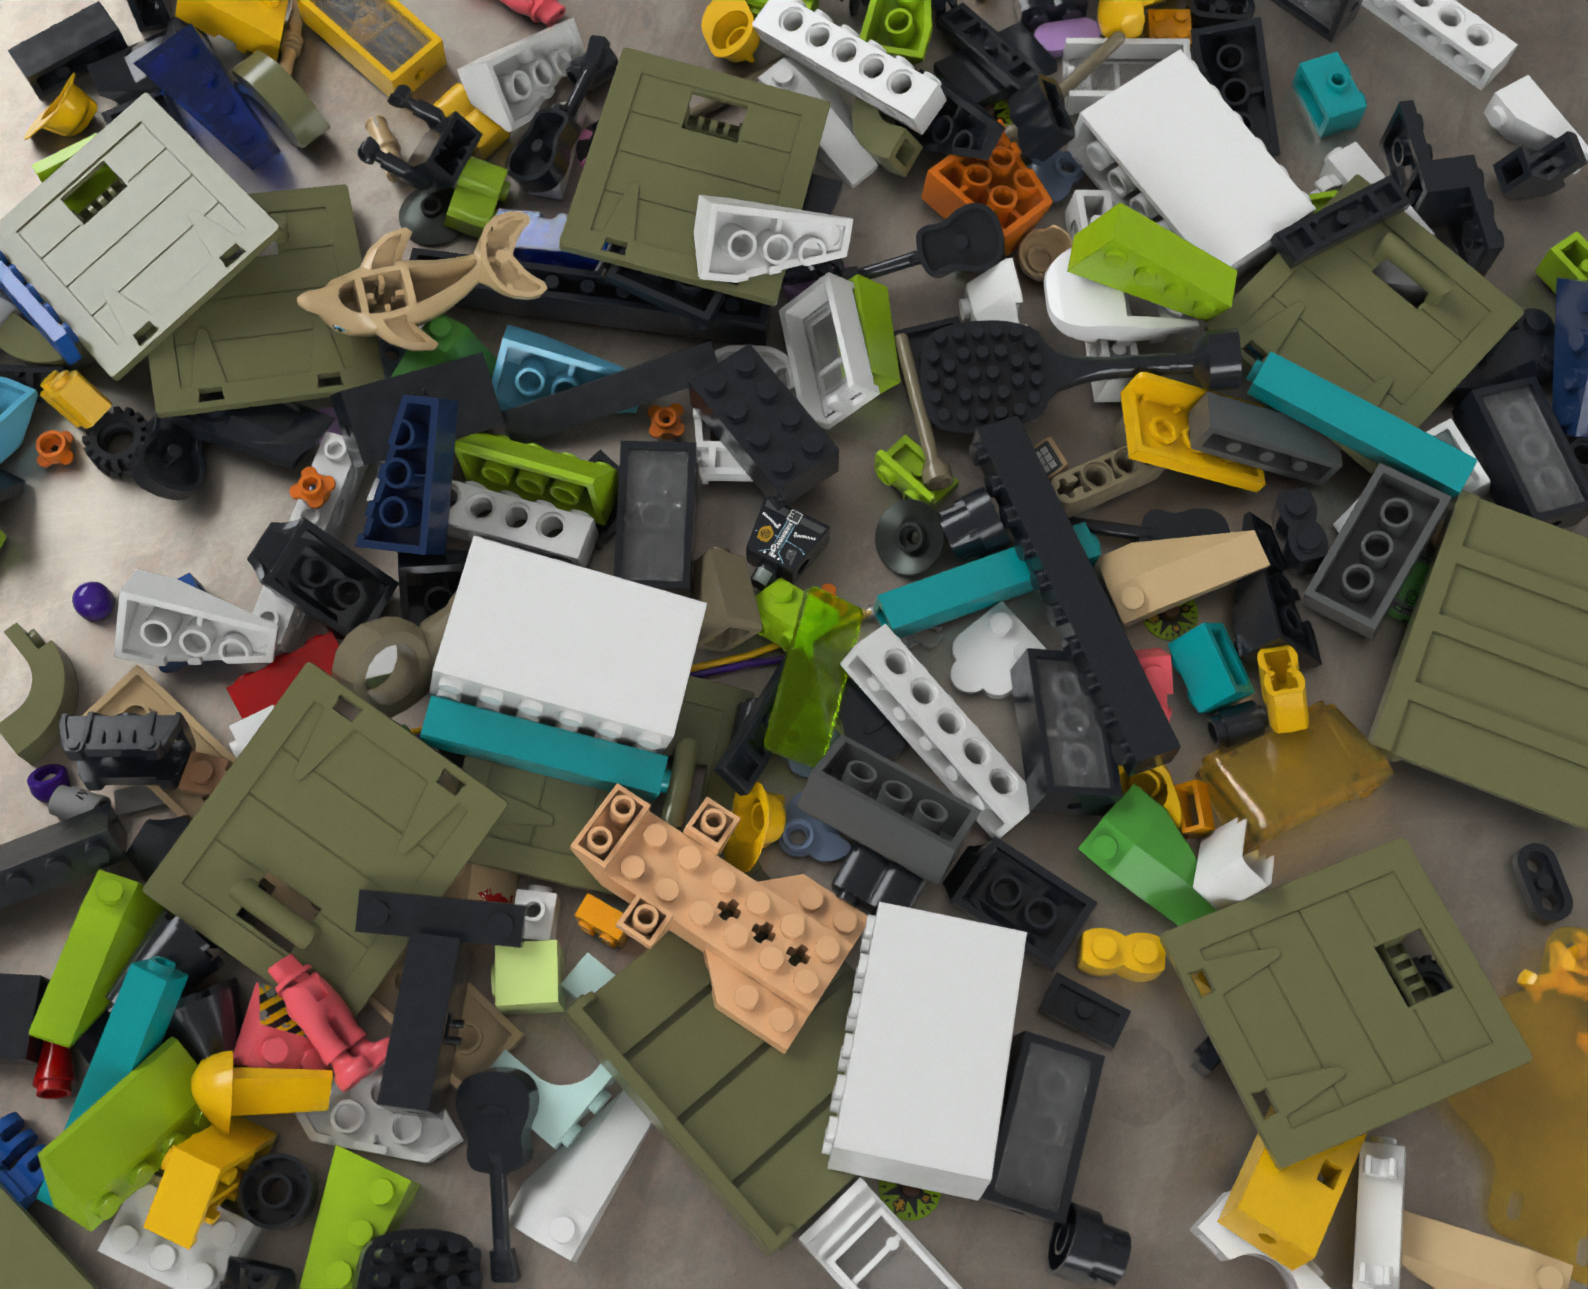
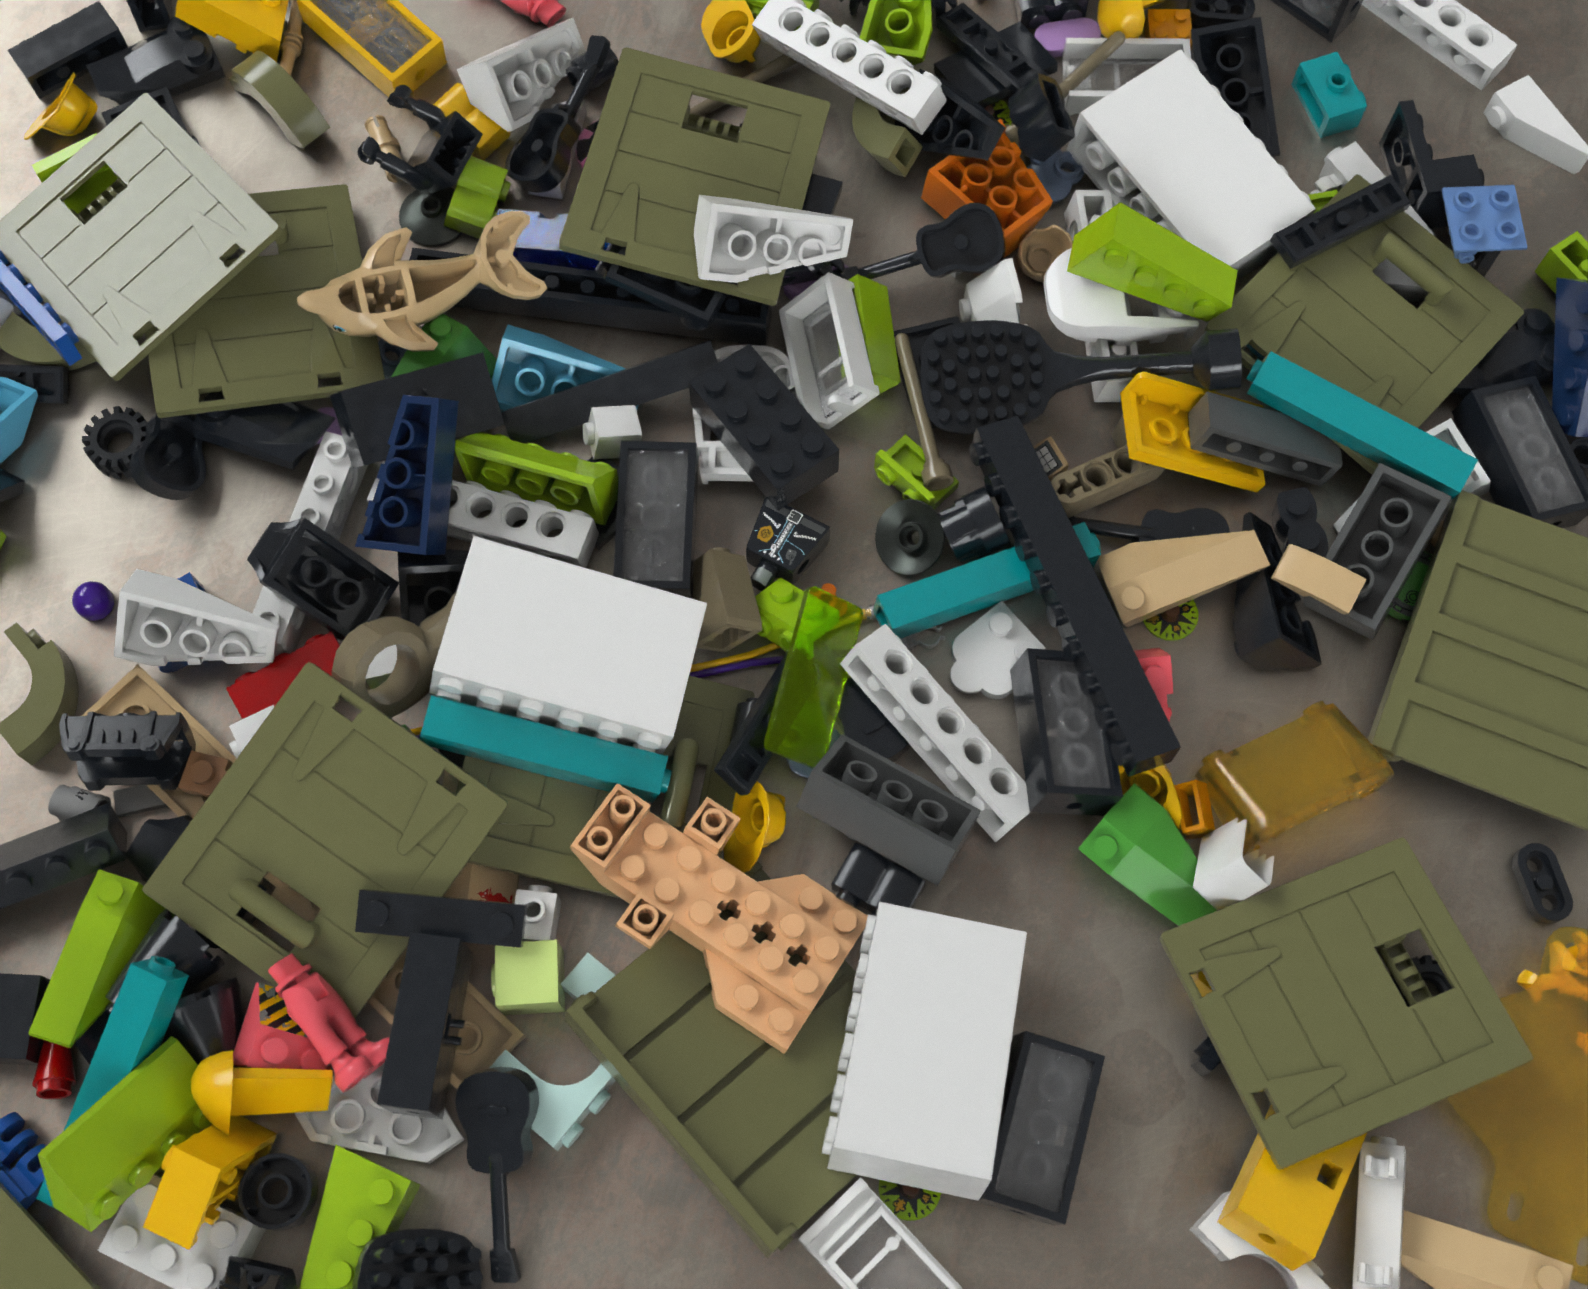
dark purple piece [27,764,71,803] -> none
orange plate [36,430,74,468] -> none
yellow brick [40,370,112,429] -> none
clear blue wedge [133,24,281,171] -> none
orange plate [289,466,336,509] -> none
white wedge [509,1090,653,1262] -> none
light orange piece [574,893,630,950] -> none
orange plate [647,403,685,440] -> none
white wedge [758,58,878,189] -> none
sand blue plate [778,791,852,863] -> none
black slope [942,836,1098,972] -> none
black plate [1038,972,1131,1050] -> none
black piece [1046,1202,1131,1287] -> none
yellow brick [1075,928,1166,982] -> none
teal brick [1167,622,1255,713] -> none
black brick [1207,700,1269,748] -> none
yellow brick [1257,644,1309,734] -> none
black brick [1492,131,1587,200] -> none
none -> white brick [583,405,642,460]
none -> tan slope [1271,544,1367,615]
none -> medium blue hinge [1441,185,1528,264]

